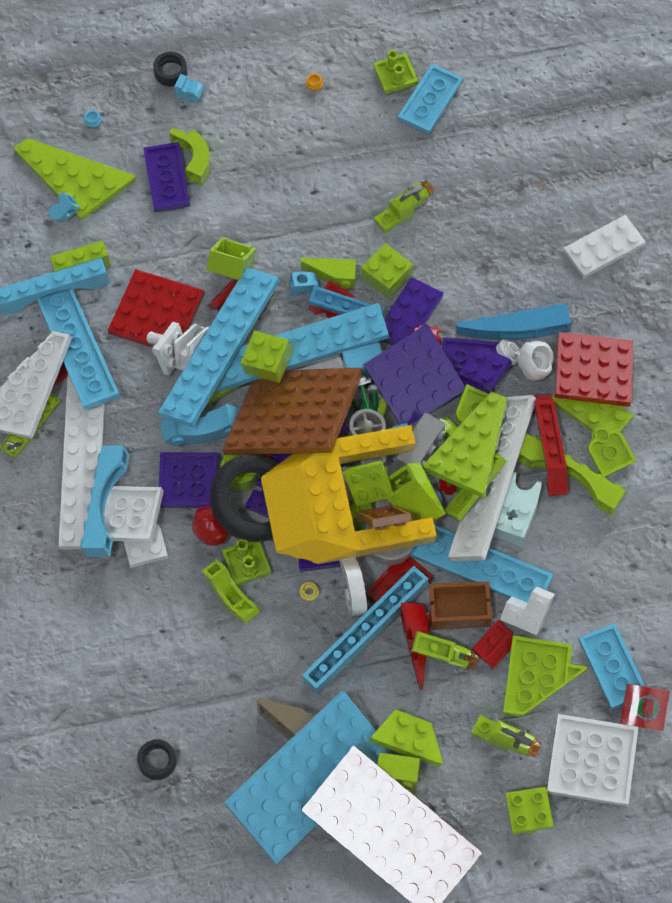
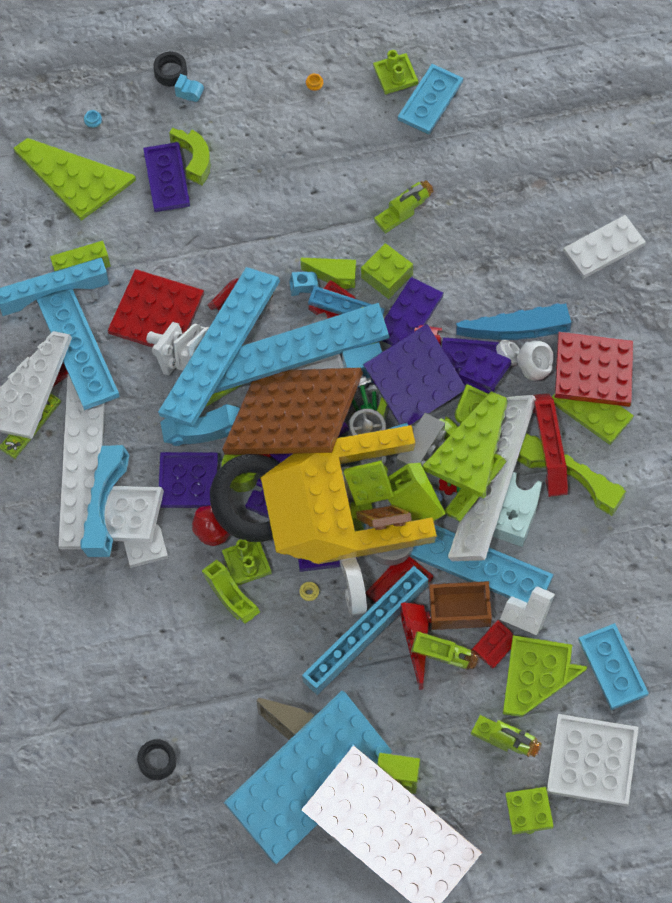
medium azure leg [49,192,80,222] -> none
lime container [206,237,256,280] -> none
lime brick [240,330,293,383] -> none
lime wing [369,709,443,767] -> none
lime plate [587,427,637,477] -> none
red slope [620,683,670,731] -> none

